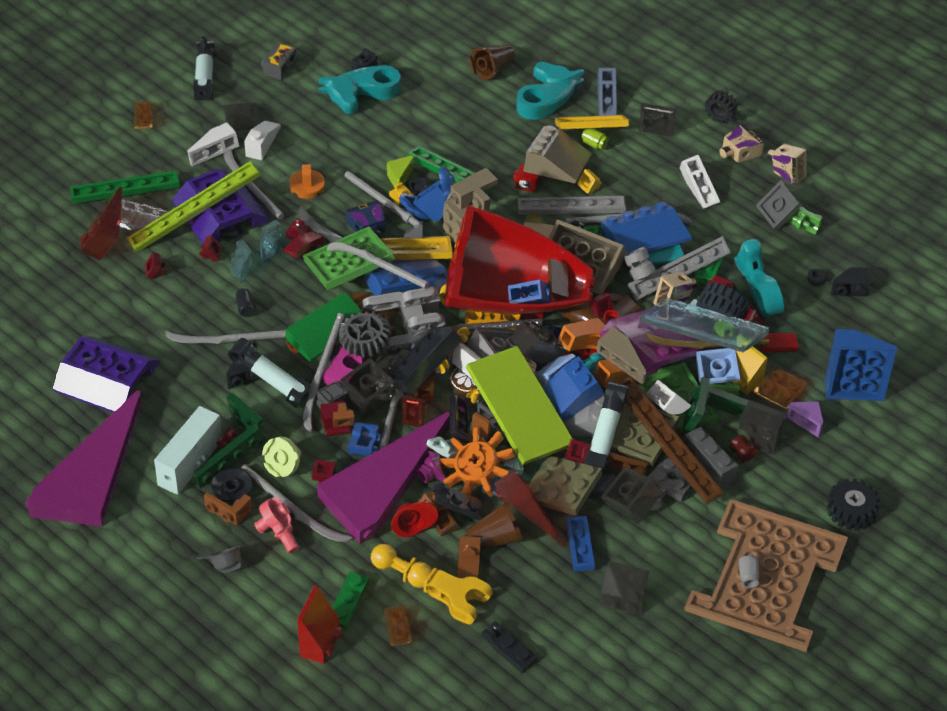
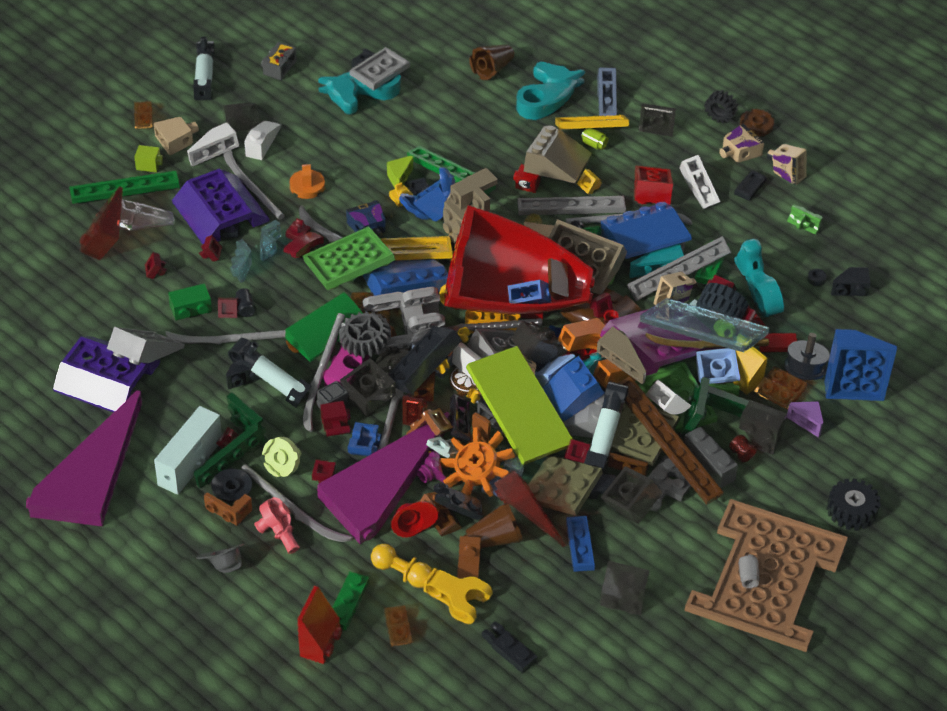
lime tile [127,161,261,253] -> none
light grey piece [327,242,429,289] -> none
dark orange tile [333,403,354,428] -> none
light grey bar [344,171,420,226] -> none
dark grey slope [404,221,424,238] -> none
light grey wheel [623,247,656,280] -> none
dark grey plate [756,180,802,230] -> none
none -> light grey slope [107,327,185,365]
none -> lime brick [134,145,163,172]
none -> tan torso [154,117,199,156]
none -> green brick [168,283,212,321]
none -> dark red tile [218,298,238,318]
none -> light grey tile [350,47,410,90]
none -> dark orange bracket [406,408,453,436]
none -> red slope [634,165,673,205]
none -> black tile [734,170,767,201]
none -> reddish brown tile [740,109,774,136]
none -> black wheel [784,333,830,380]

